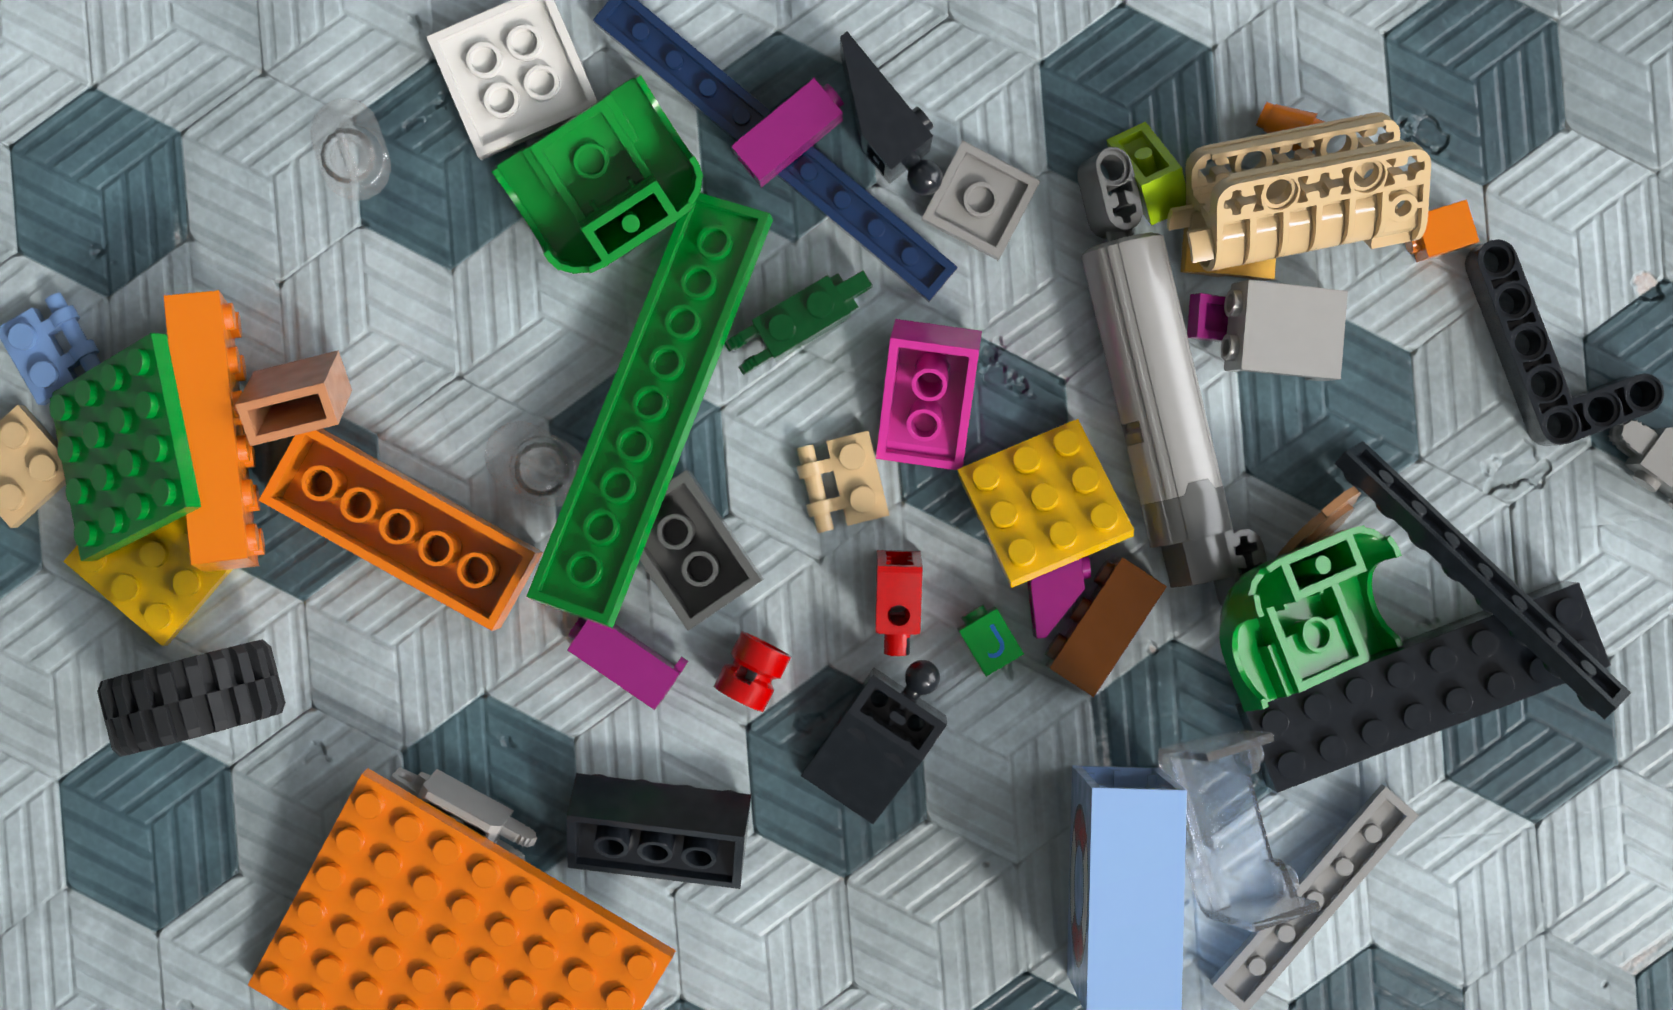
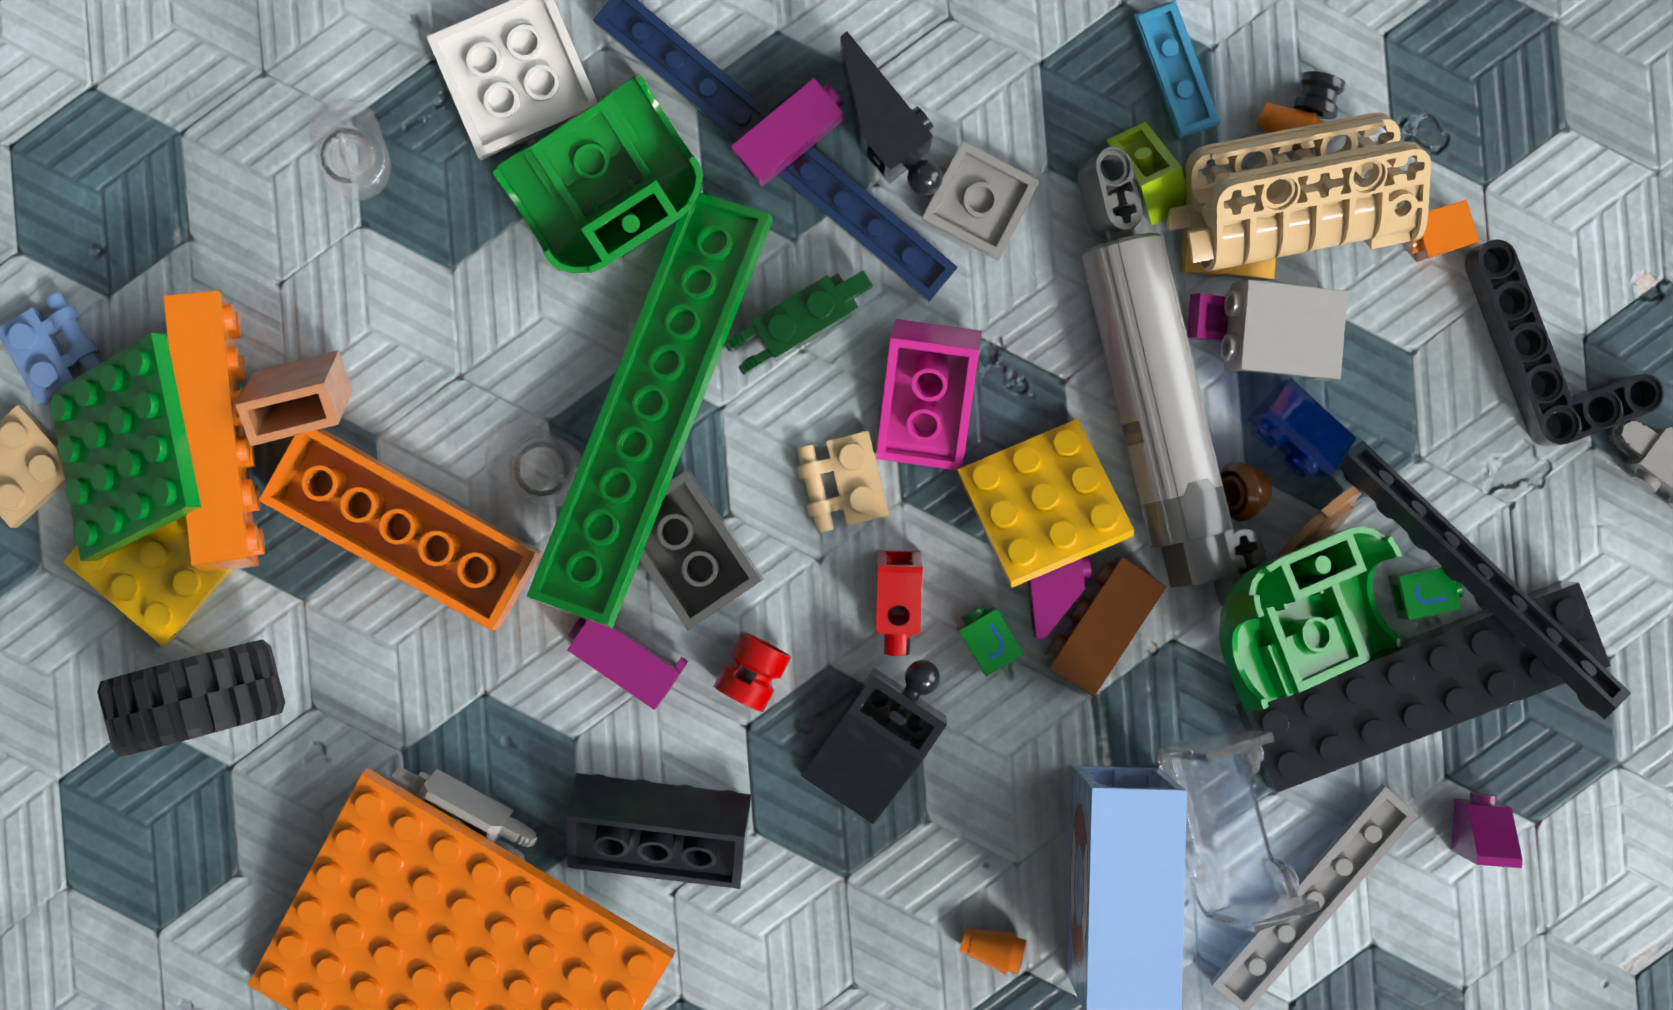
none -> orange cone [960,927,1027,975]
none -> dark azure tile [1132,0,1221,140]
none -> reddish brown cone [1220,462,1272,522]
none -> clear blue slope [1247,378,1357,478]
none -> black wheel [1293,71,1346,119]
none -> green brick [1388,564,1463,620]
none -> magenta slope [1451,792,1523,868]

